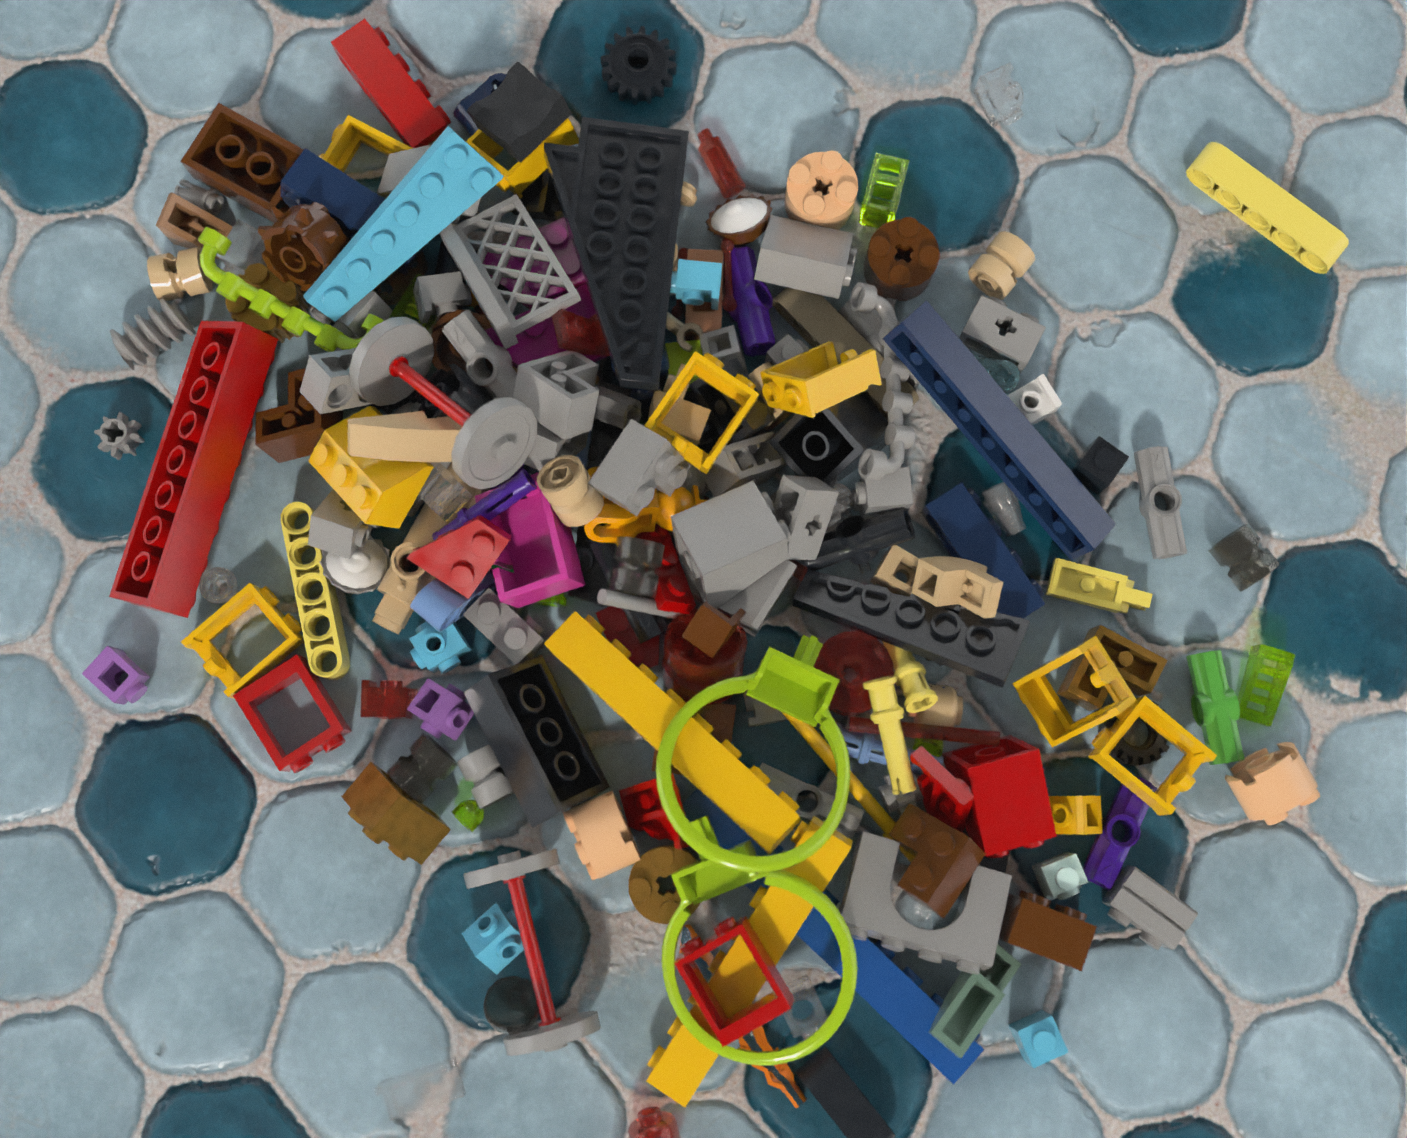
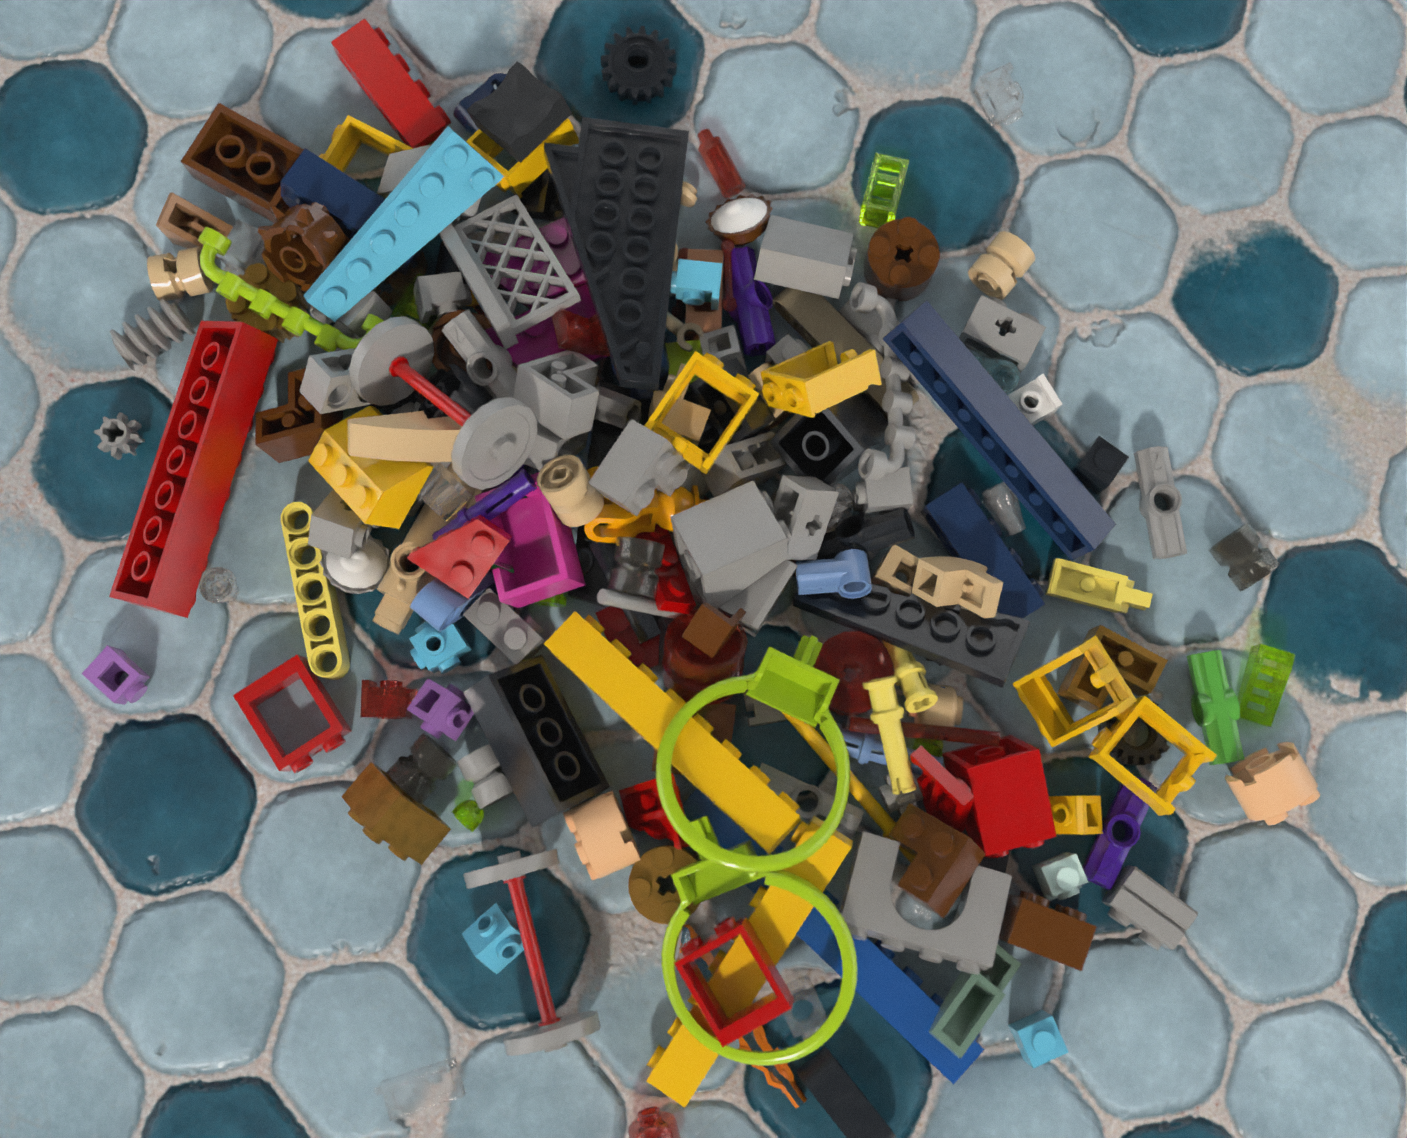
light grey pin [174,179,224,216] -> none
yellow window [181,583,304,699] -> none
clear smoke hair [483,975,540,1035] -> none
light nougat brick [784,150,858,230] -> none
light yellow beam [1186,142,1349,274] -> none
none -> medium blue piece [796,549,872,599]

